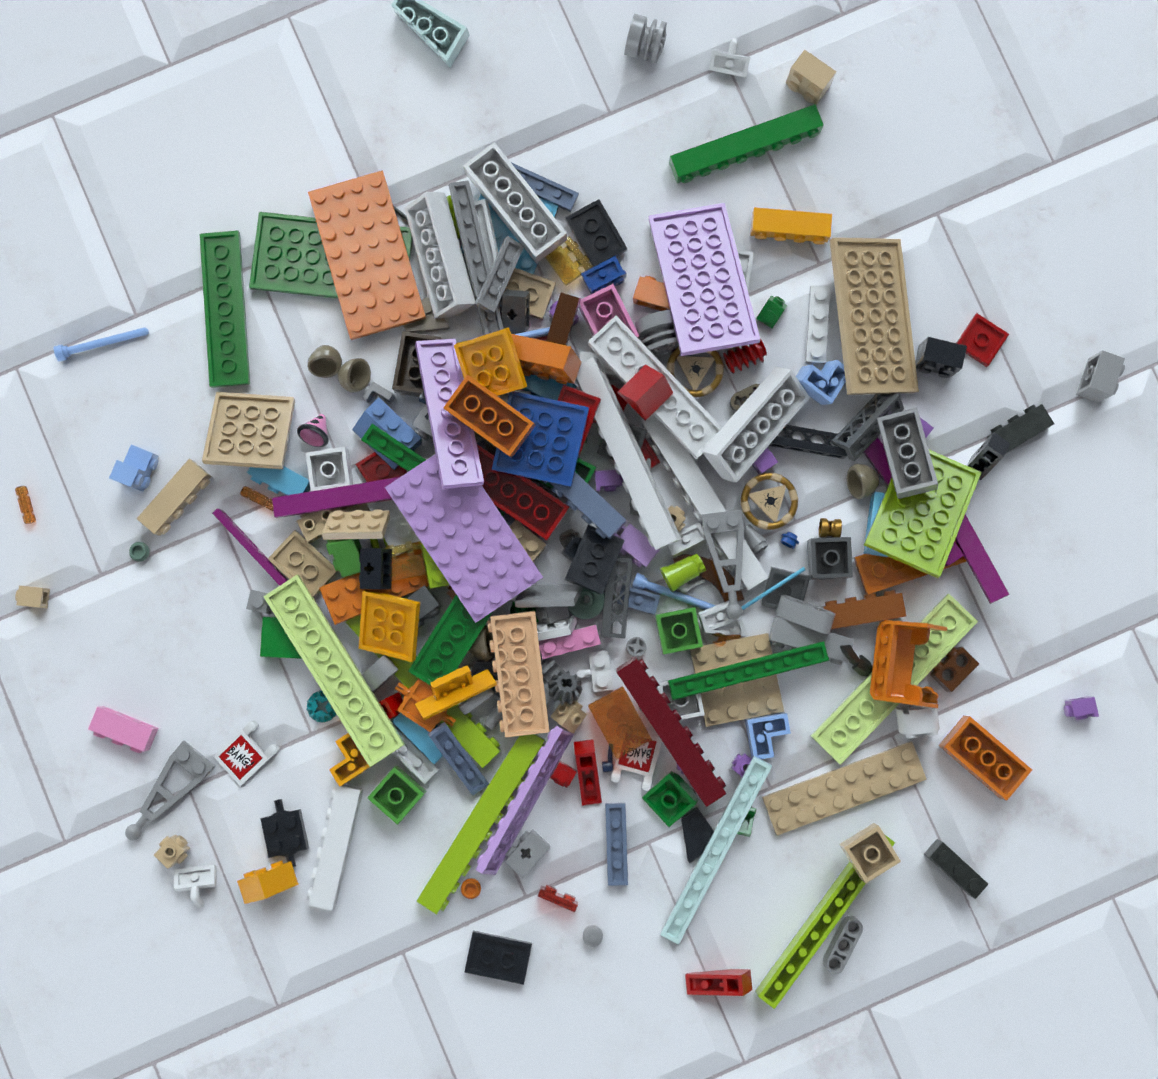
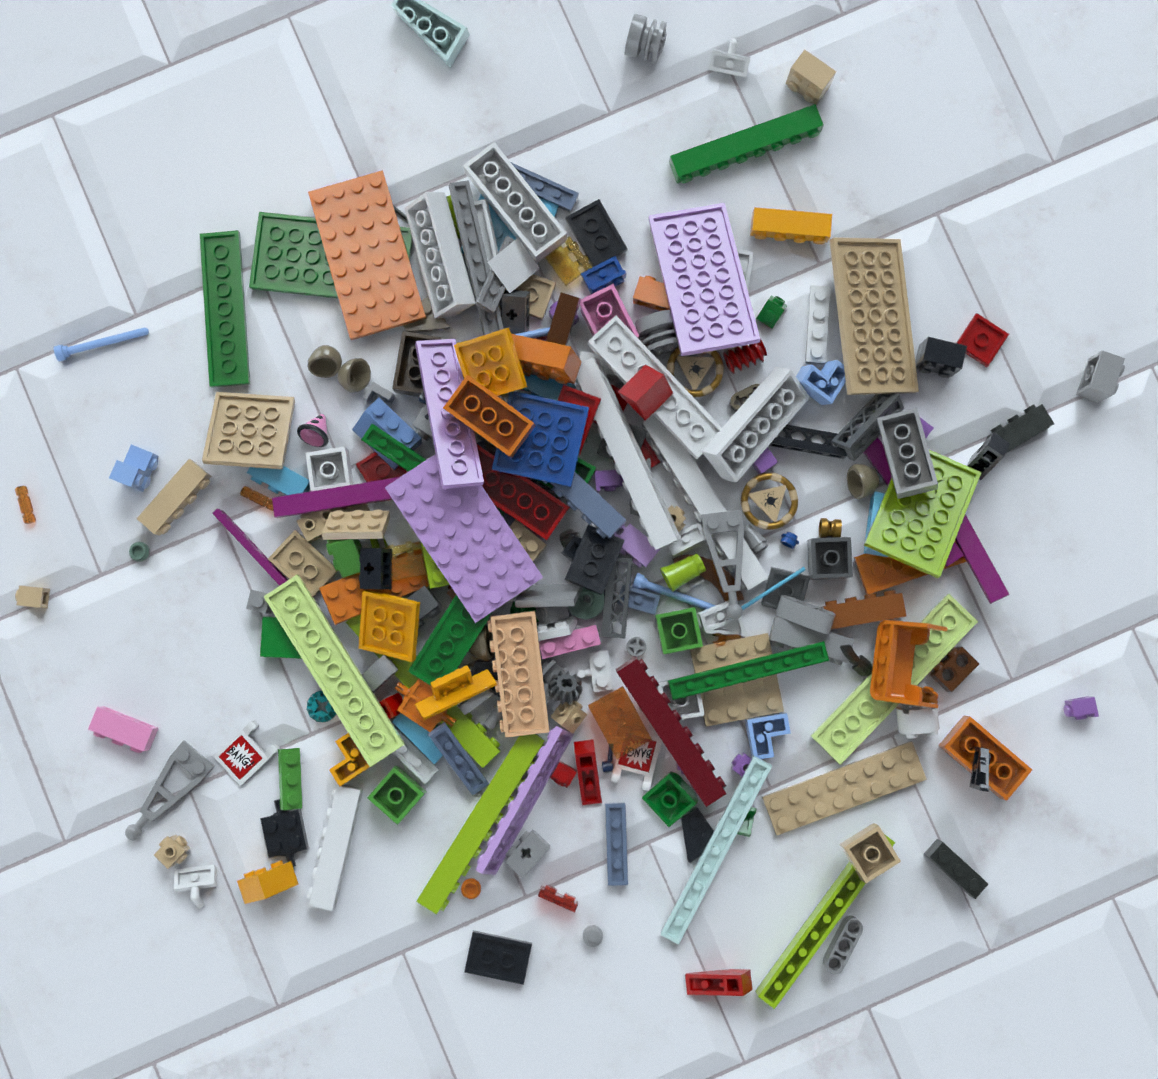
none -> bright green plate [278,748,302,810]
none -> white sticker [487,238,540,293]
none -> black wing [969,747,991,792]

